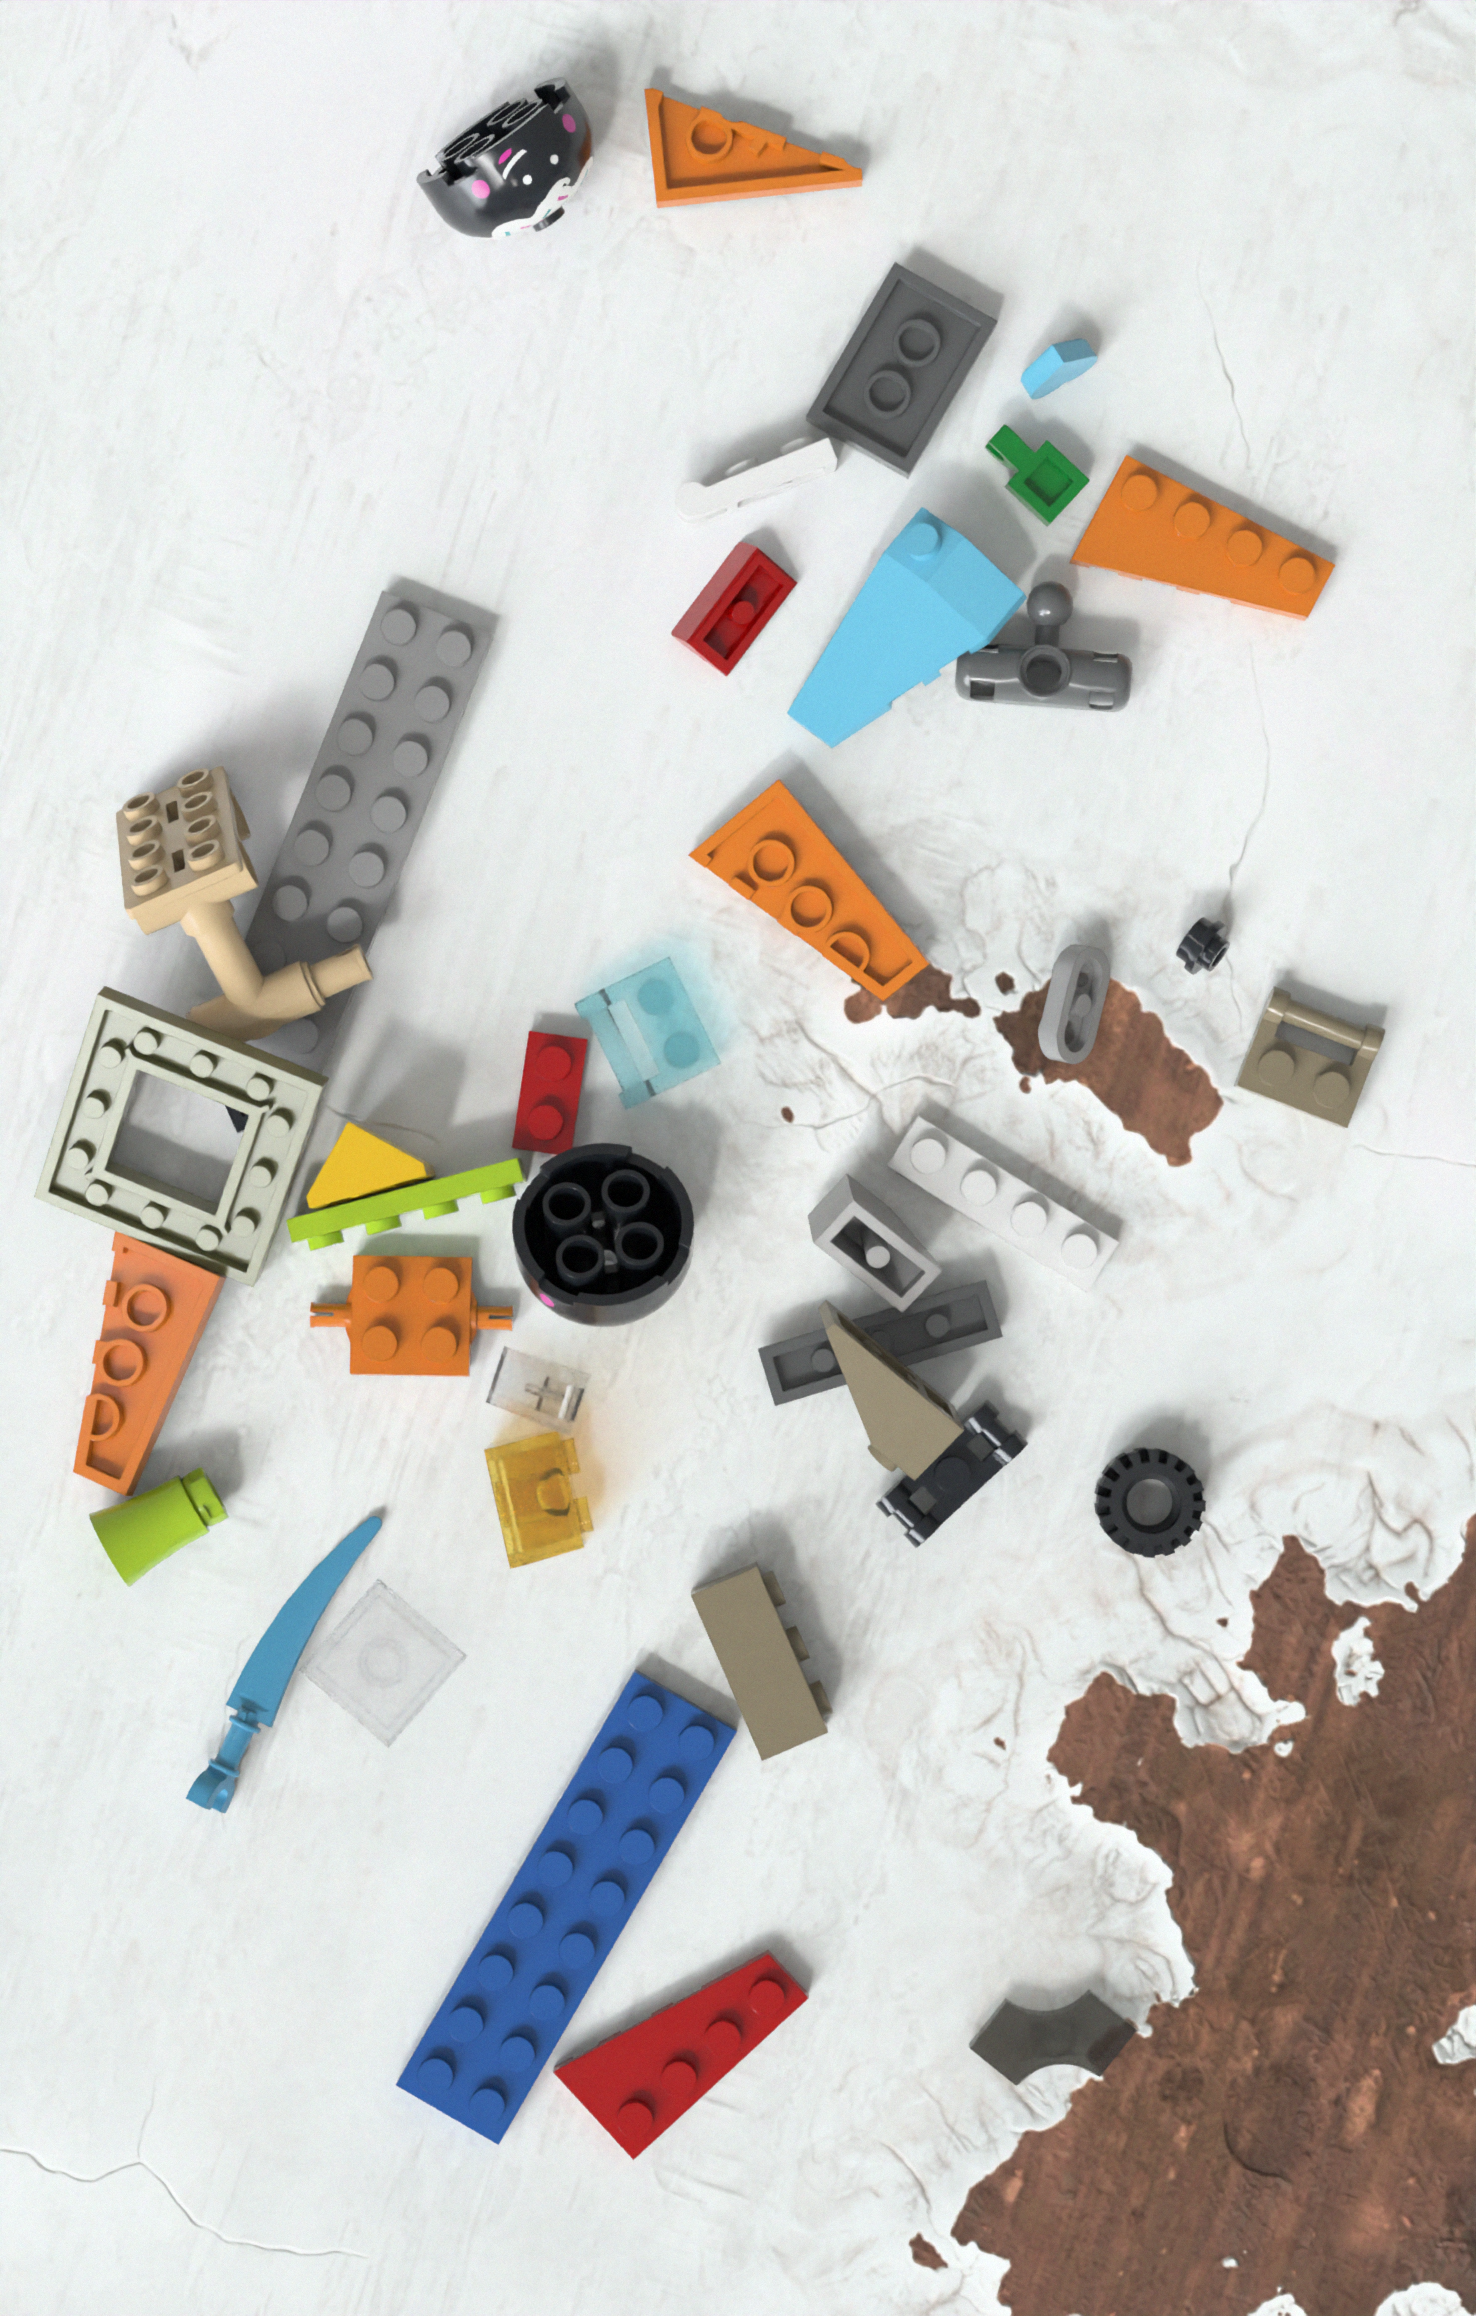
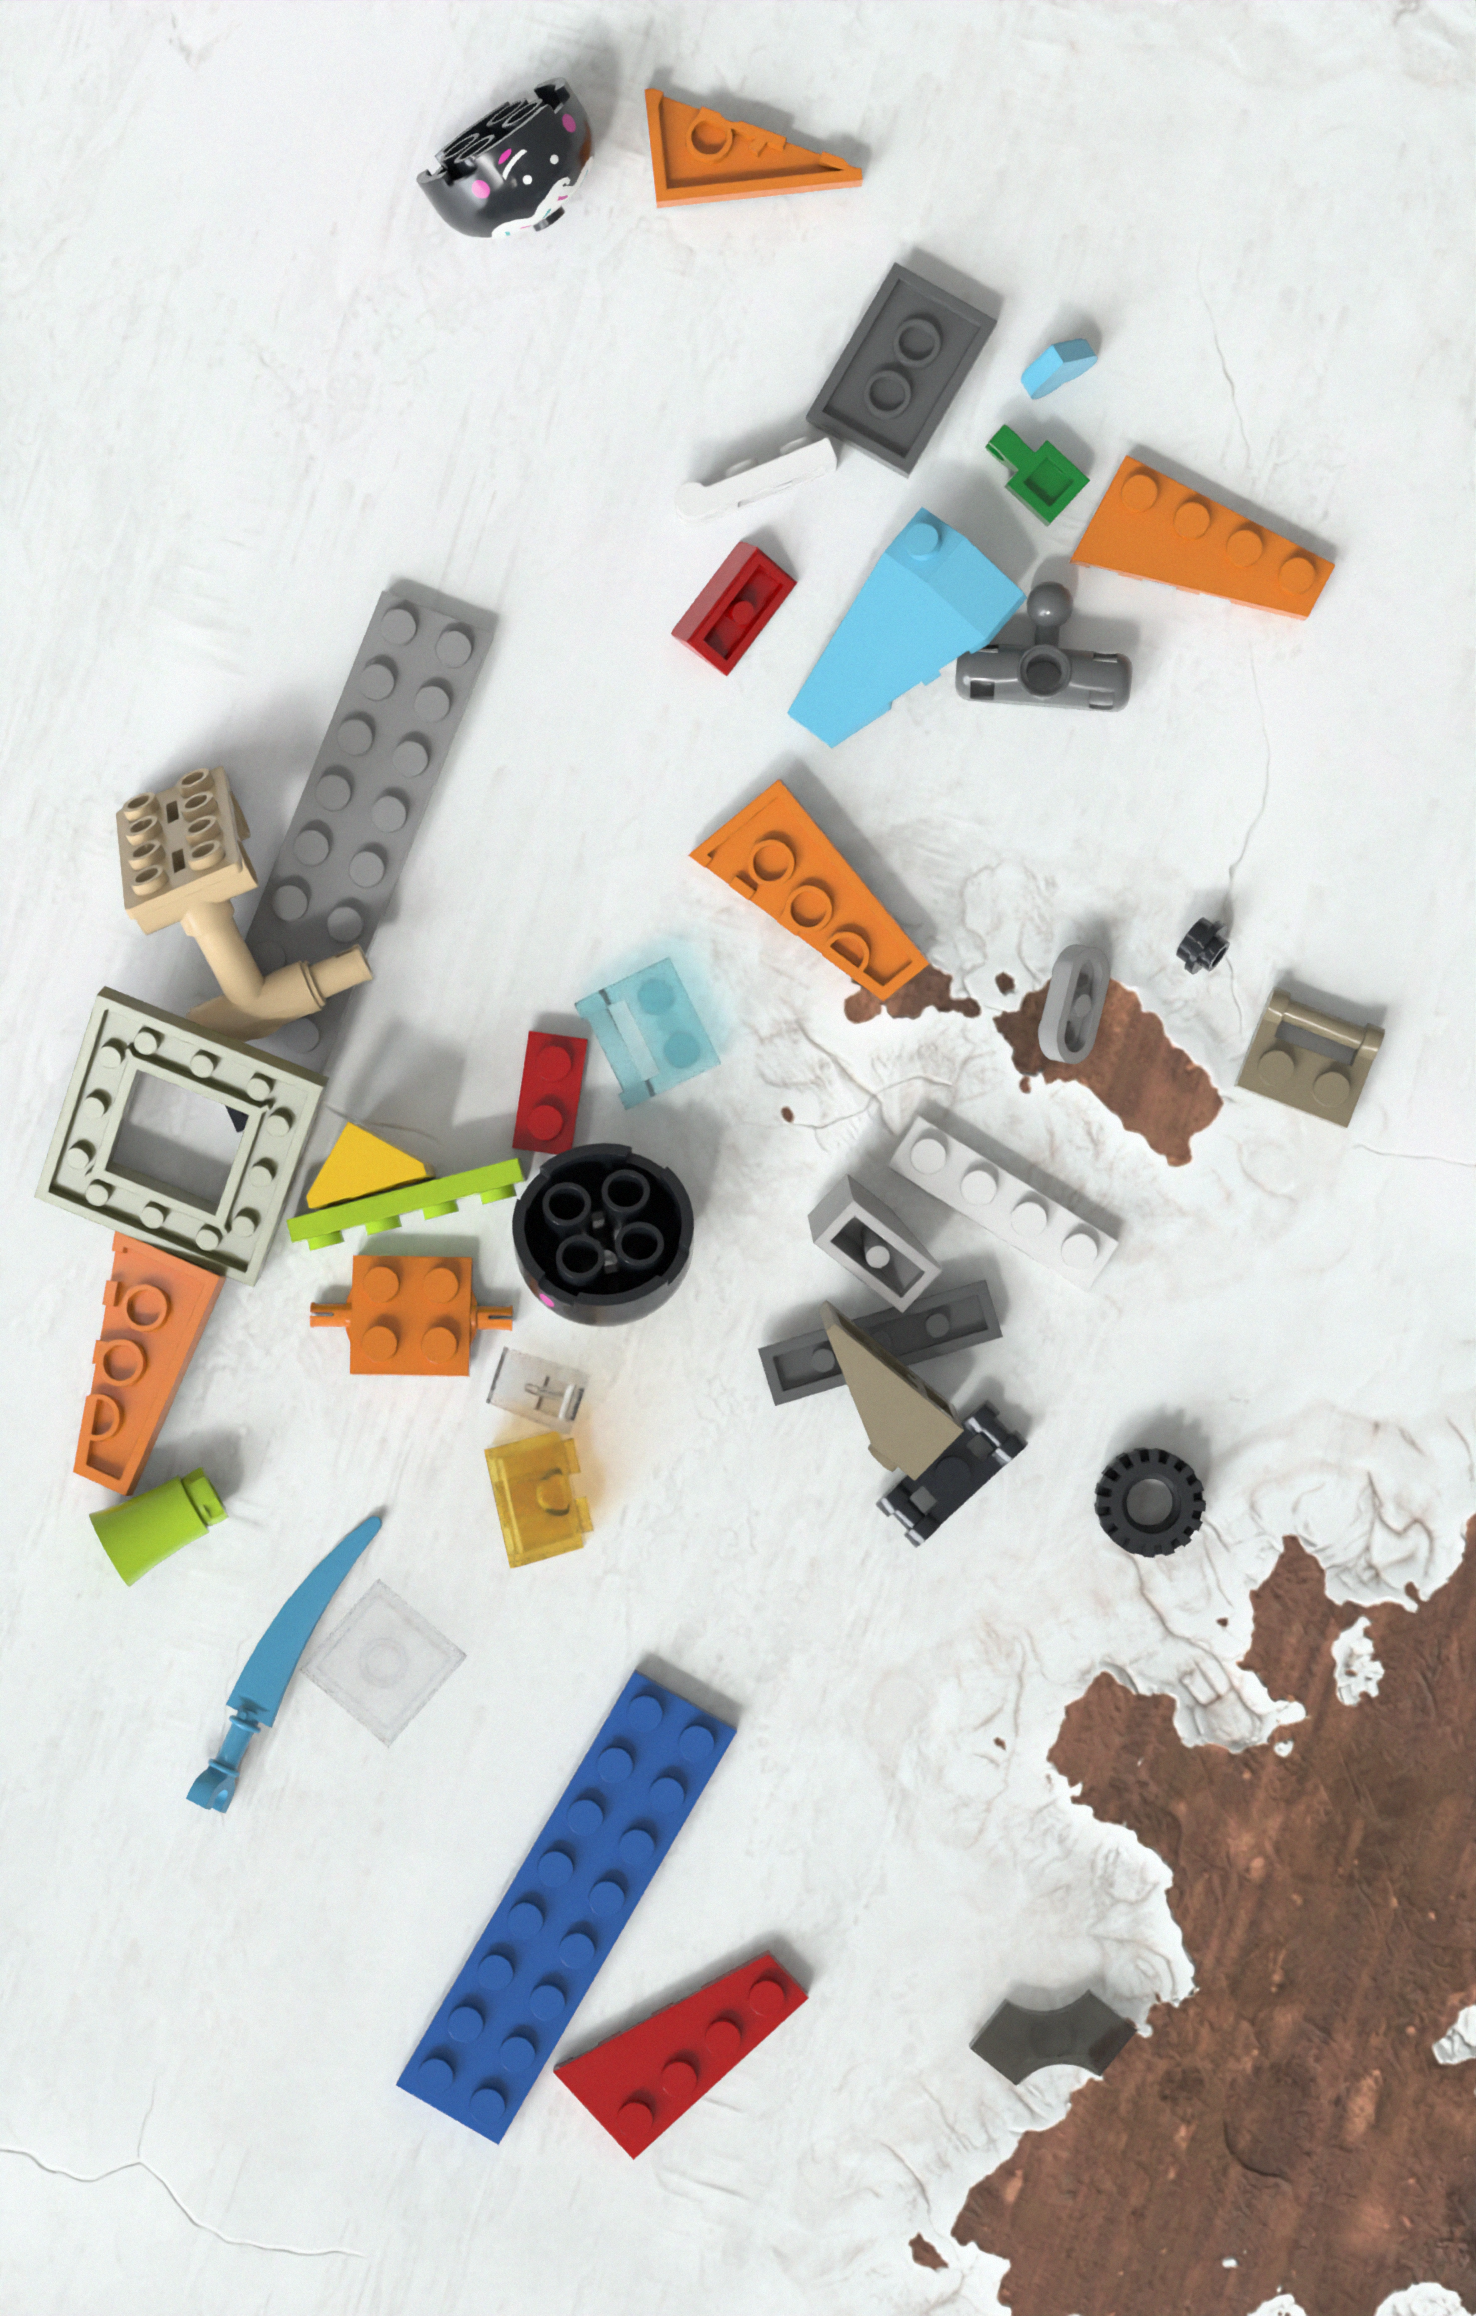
dark tan brick [691,1561,834,1761] -> none

